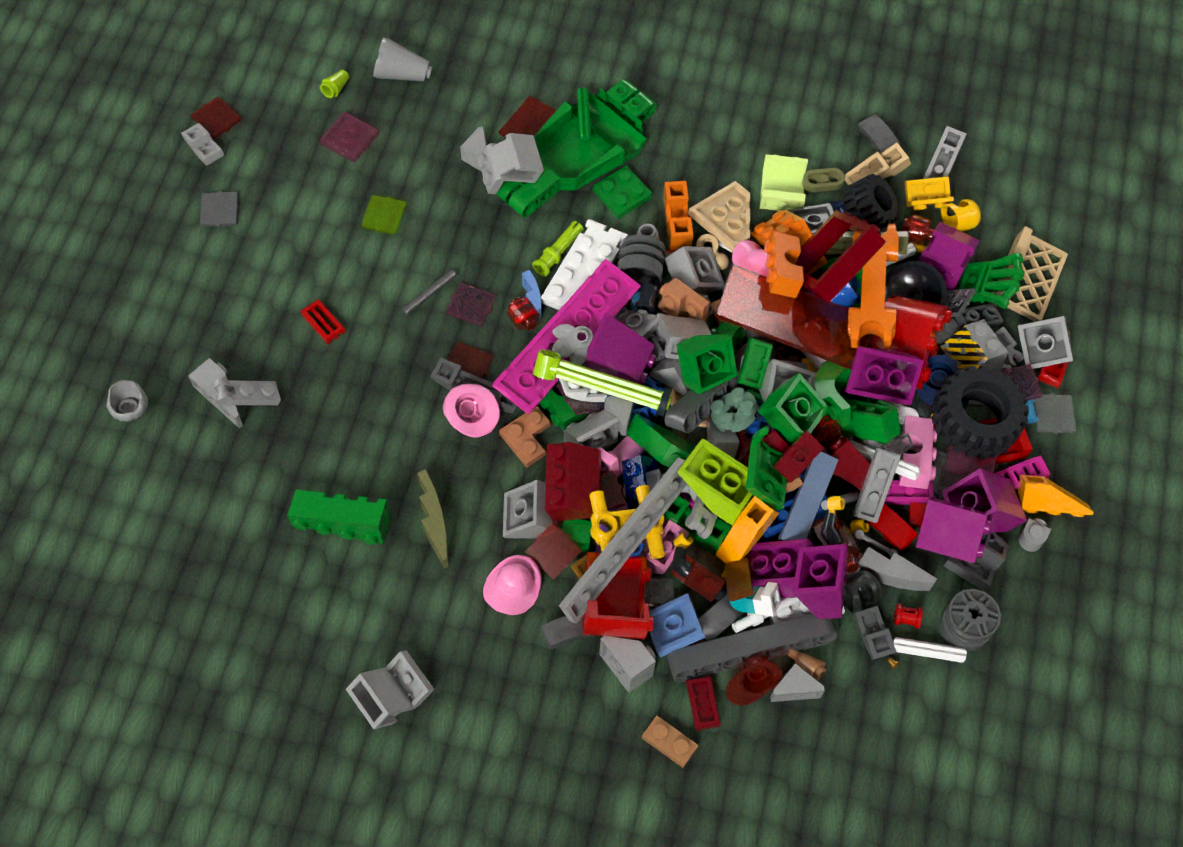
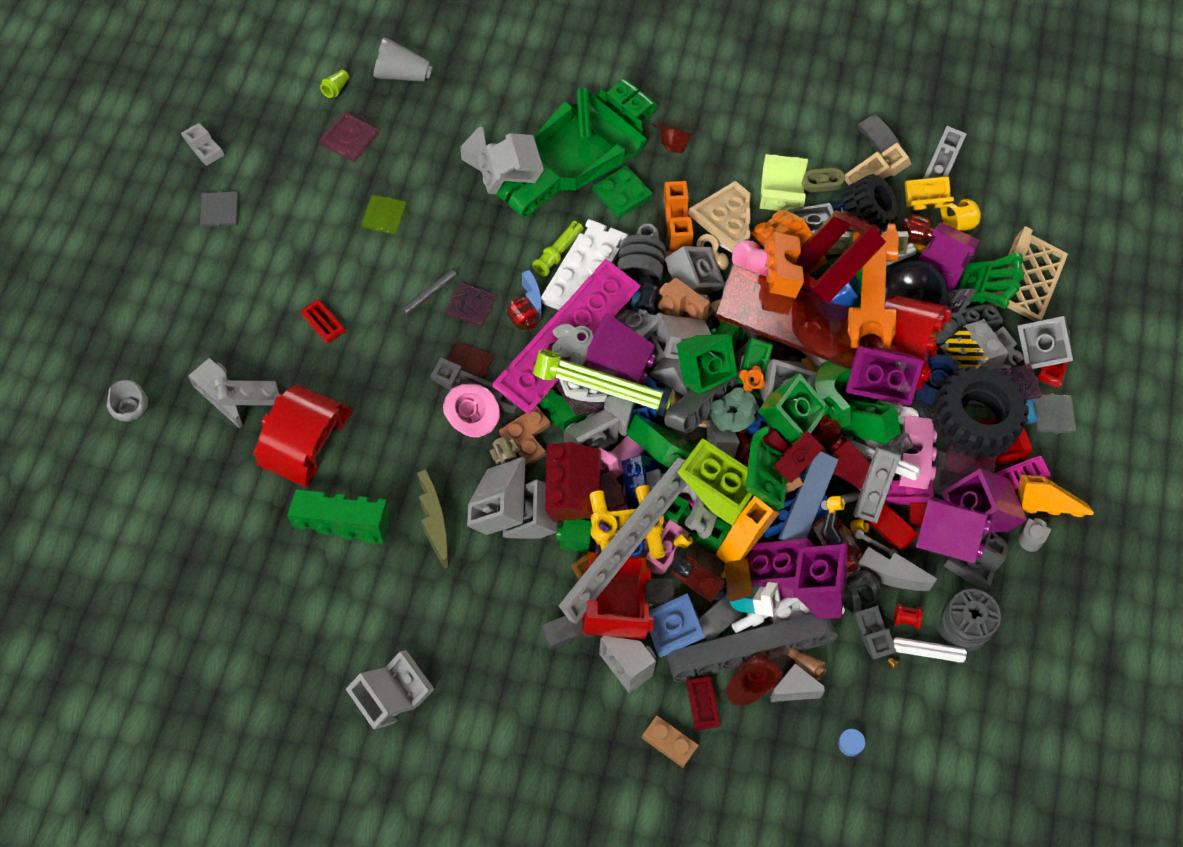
clear red piece [191,97,241,139] -> none
bright pink hat [483,555,541,615] -> none
clear red piece [499,96,557,138] -> none
clear red piece [525,522,582,580] -> none
none -> red cylinder [254,385,353,488]
none -> light grey slope [467,457,525,535]
none -> dark tan gear [489,437,521,464]
none -> clear red piece [651,122,696,153]
none -> orange plate [739,366,765,393]
none -> medium blue tile [838,729,865,756]

